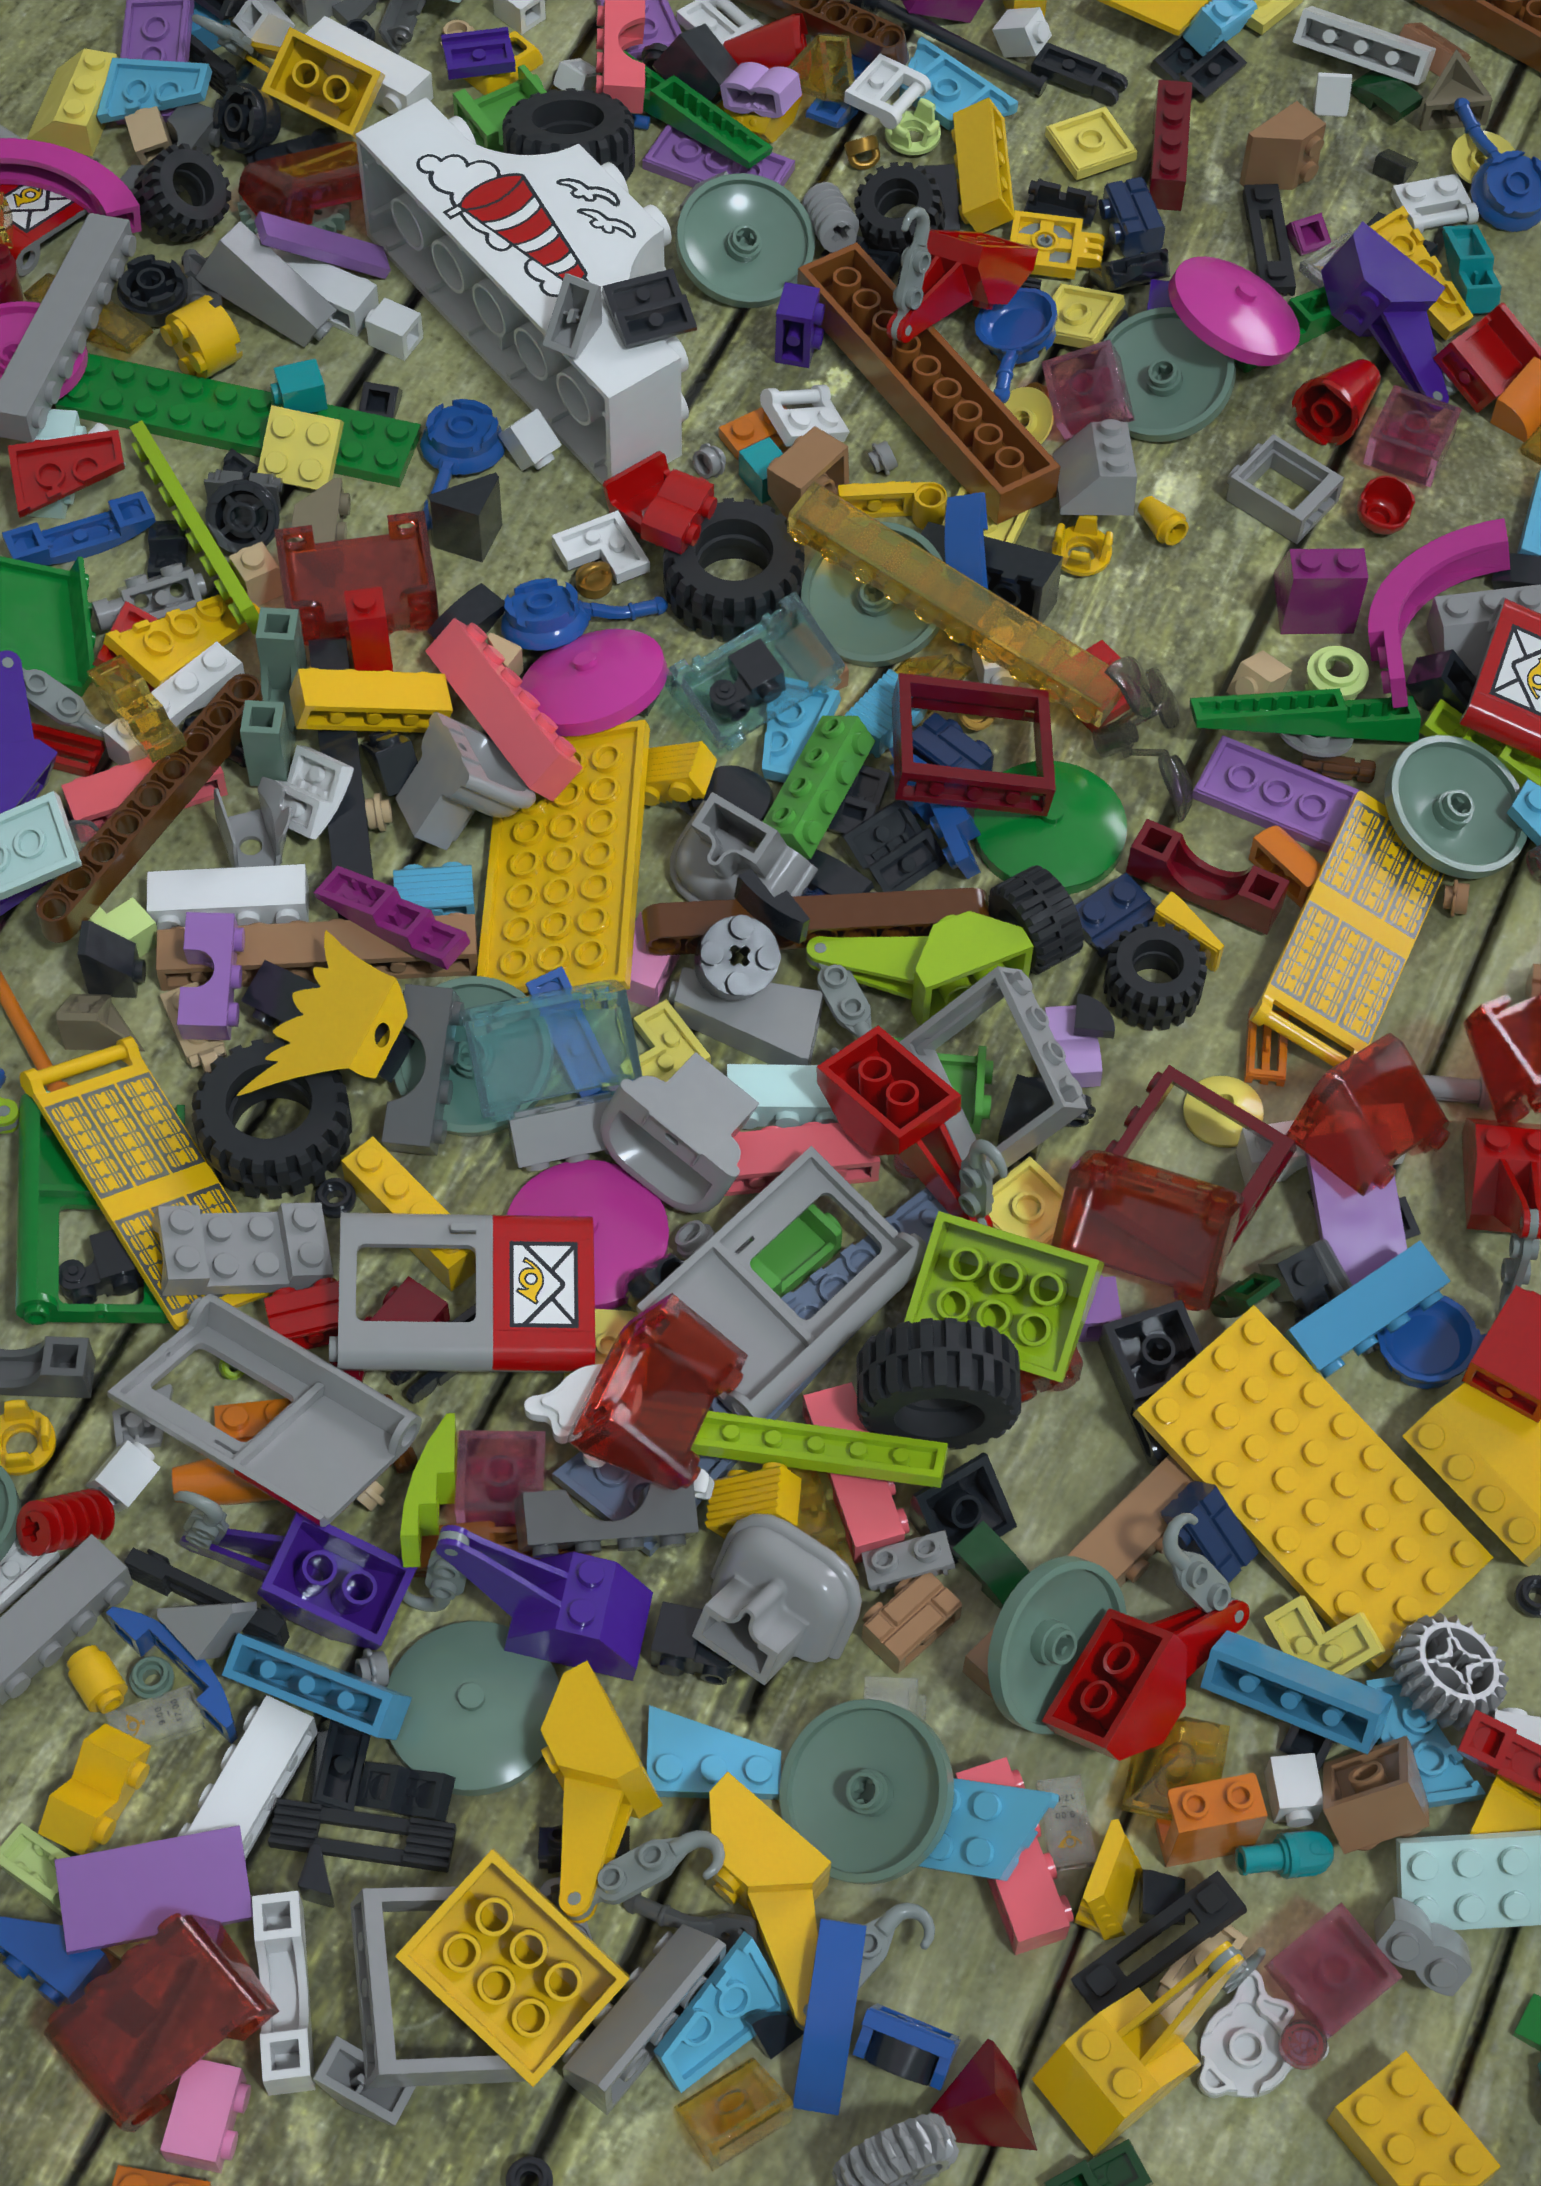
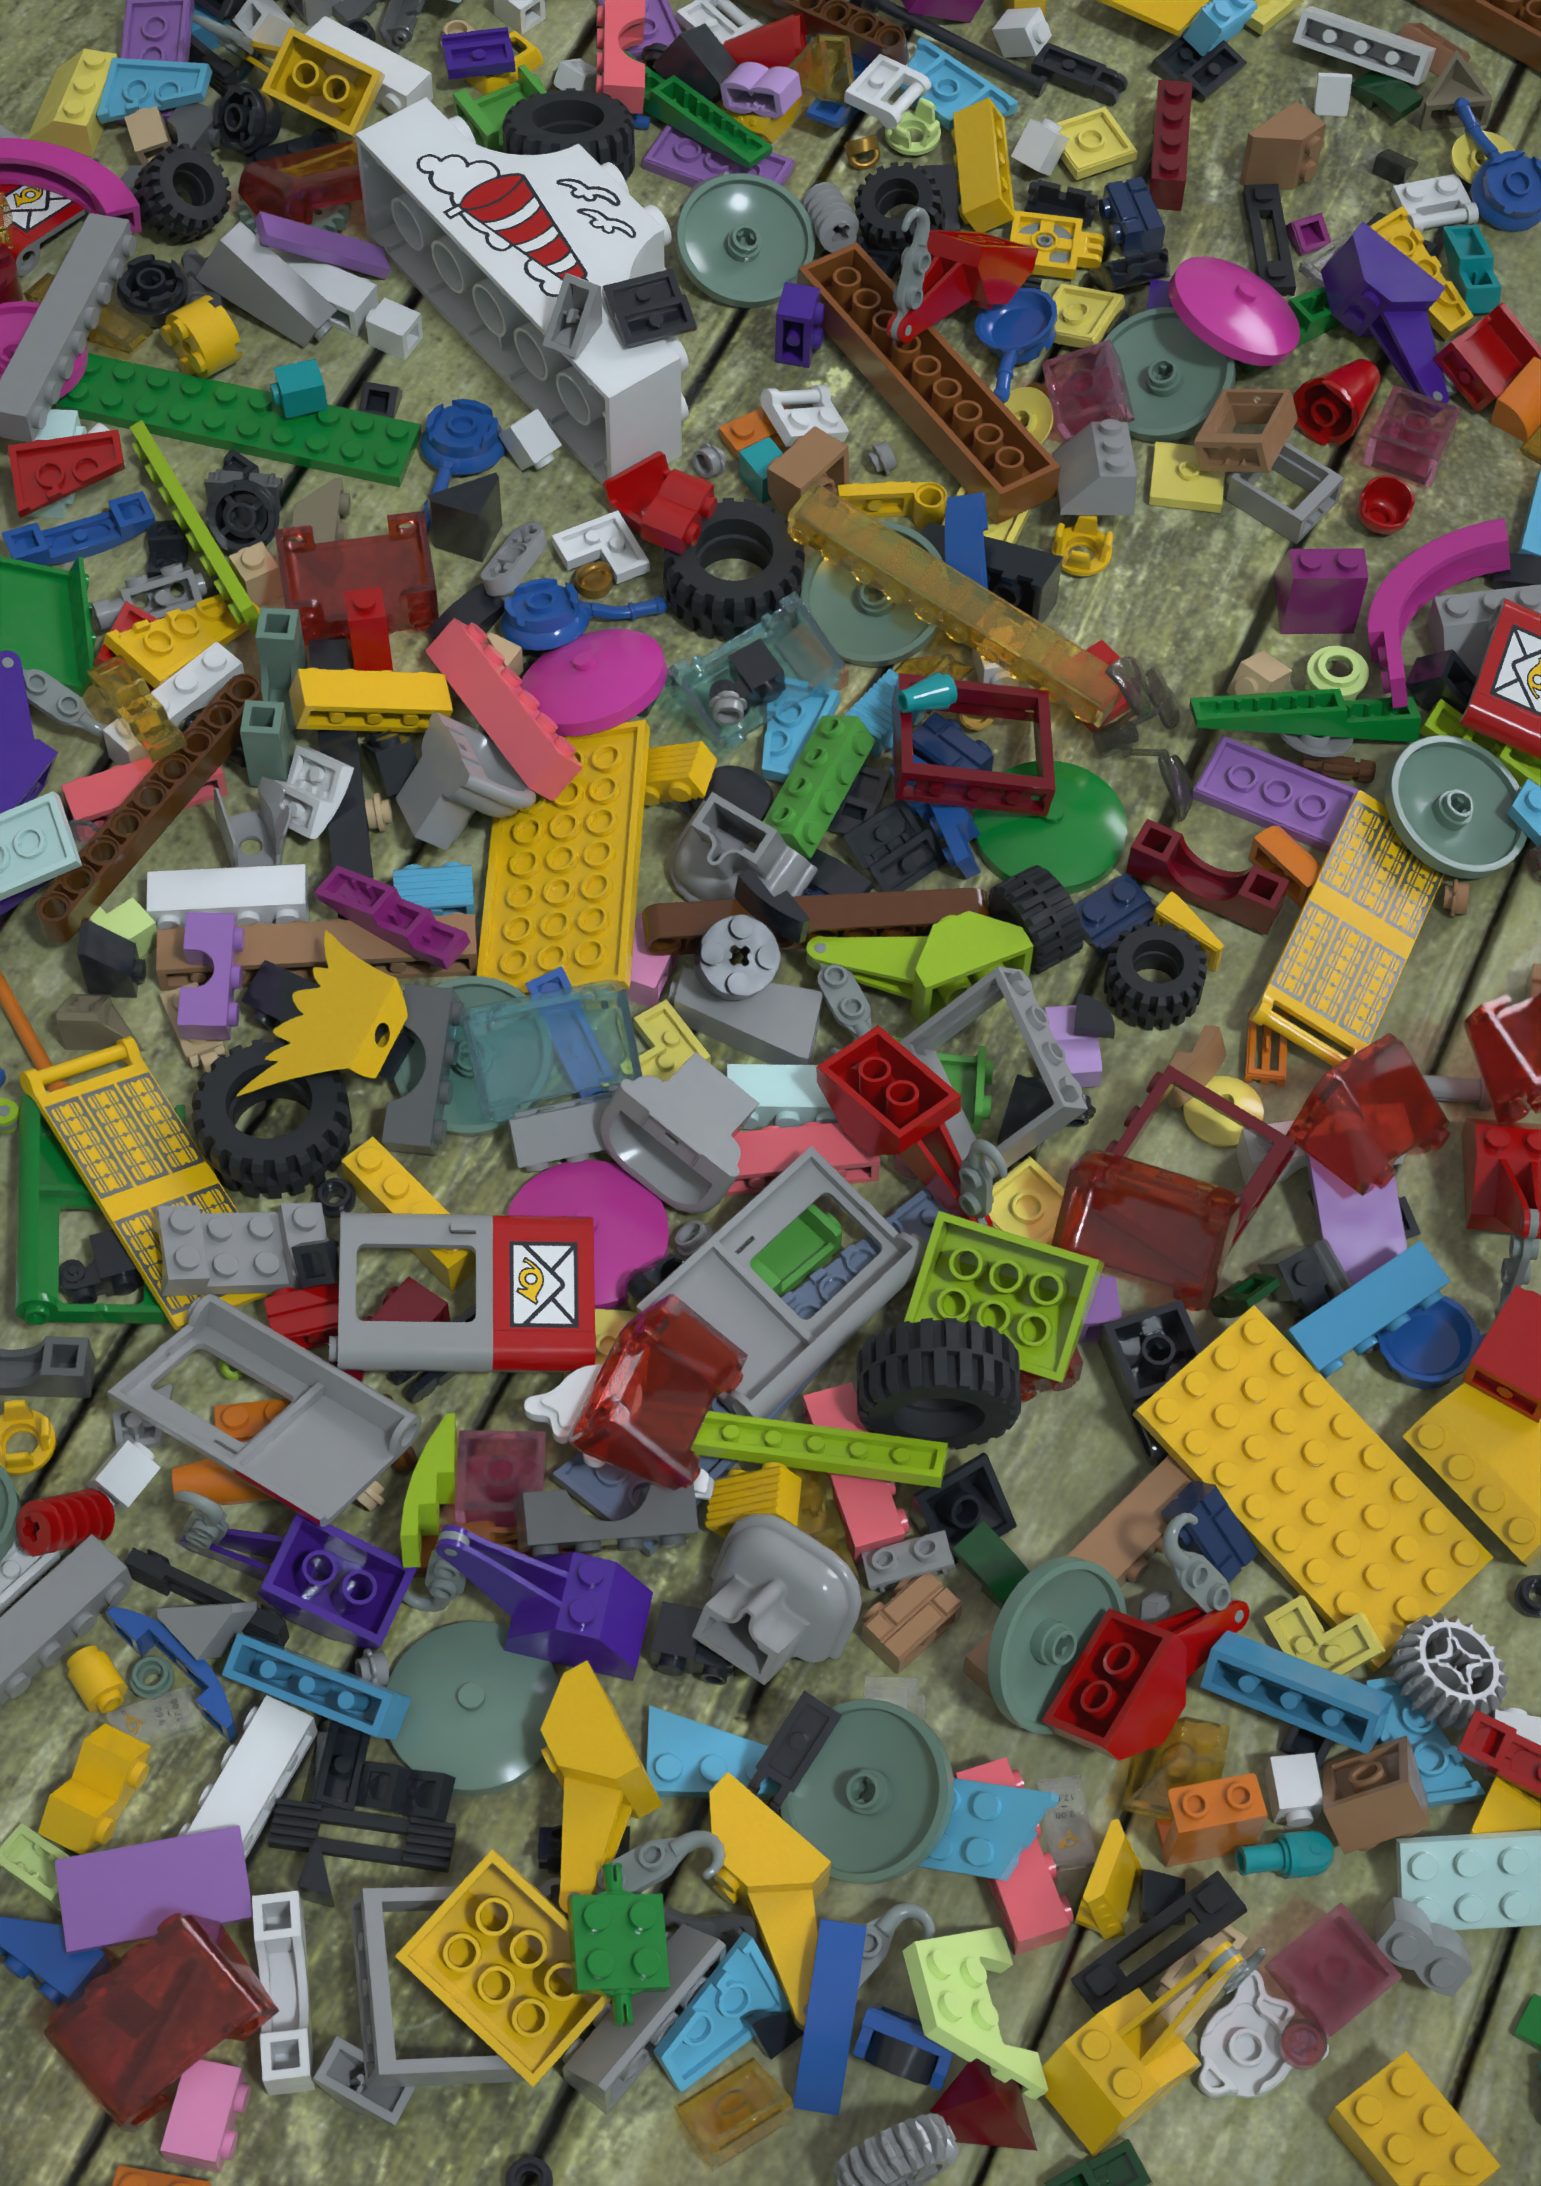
red tile [32,723,105,777] -> none
light yellow plate [257,405,344,491] -> none
yellow cone [1138,496,1189,546] -> none
none -> black tile [291,1238,340,1288]
none -> light grey beam [481,522,548,596]
none -> green plate [567,1863,670,2027]
none -> light grey plate [709,691,747,725]
none -> black hinge [746,1690,842,1813]
none -> teal cone [897,672,957,713]
none -> yellowish green wing [903,1927,1049,2100]
none -> white brick [1011,117,1070,176]
none -> light grey tile [1139,1588,1172,1624]
none -> light yellow plate [1149,441,1225,513]
none -> medium nougat slope [1167,1025,1227,1109]
none -> medium nougat window [1194,389,1298,473]

